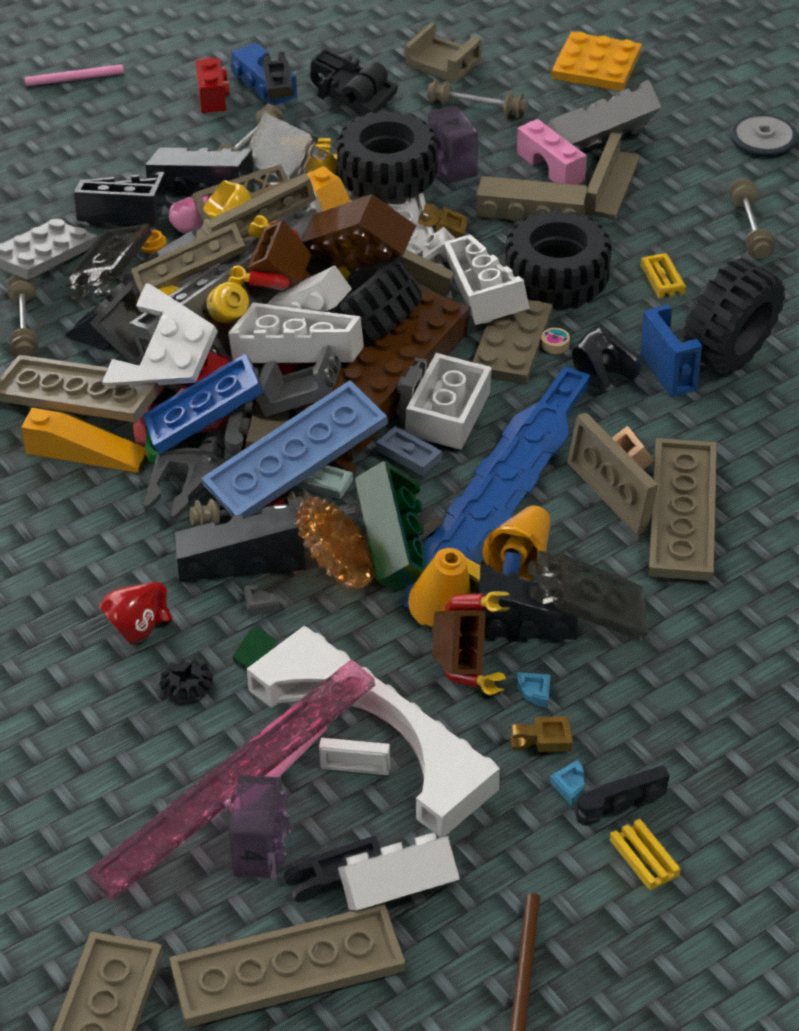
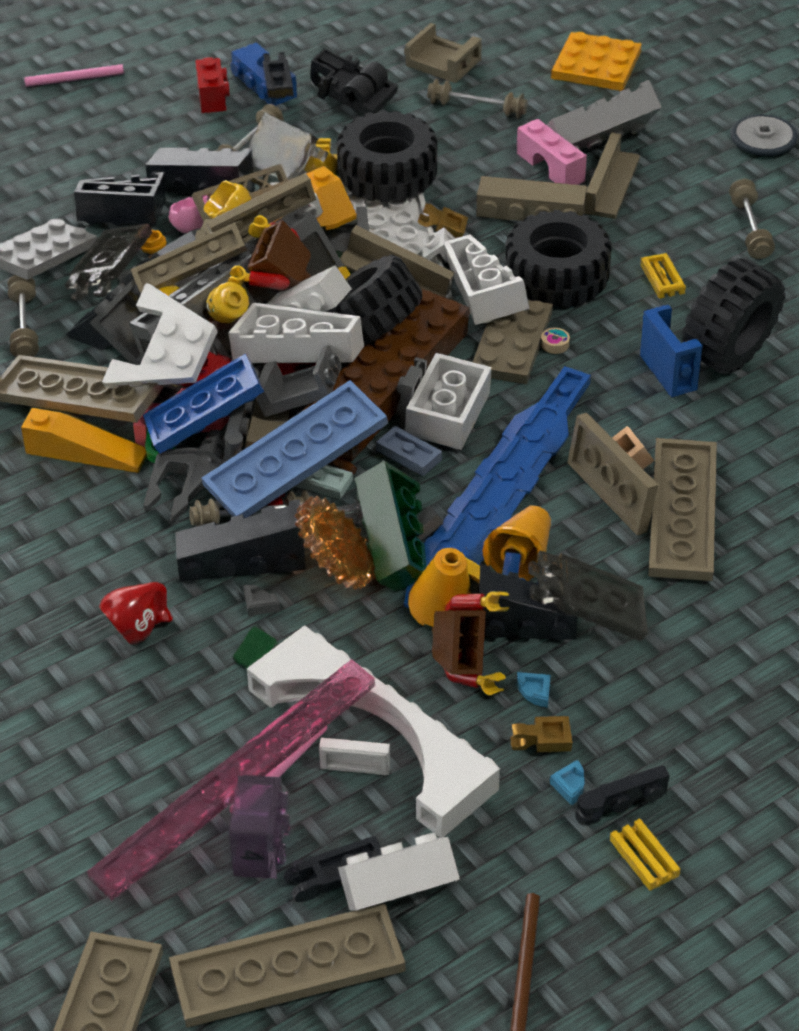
black gear [159,658,213,703] -> none
reddish brown brick [301,194,417,271] -> none
clear purple brick [428,105,478,184] -> none
black helmet [572,326,641,390] -> none

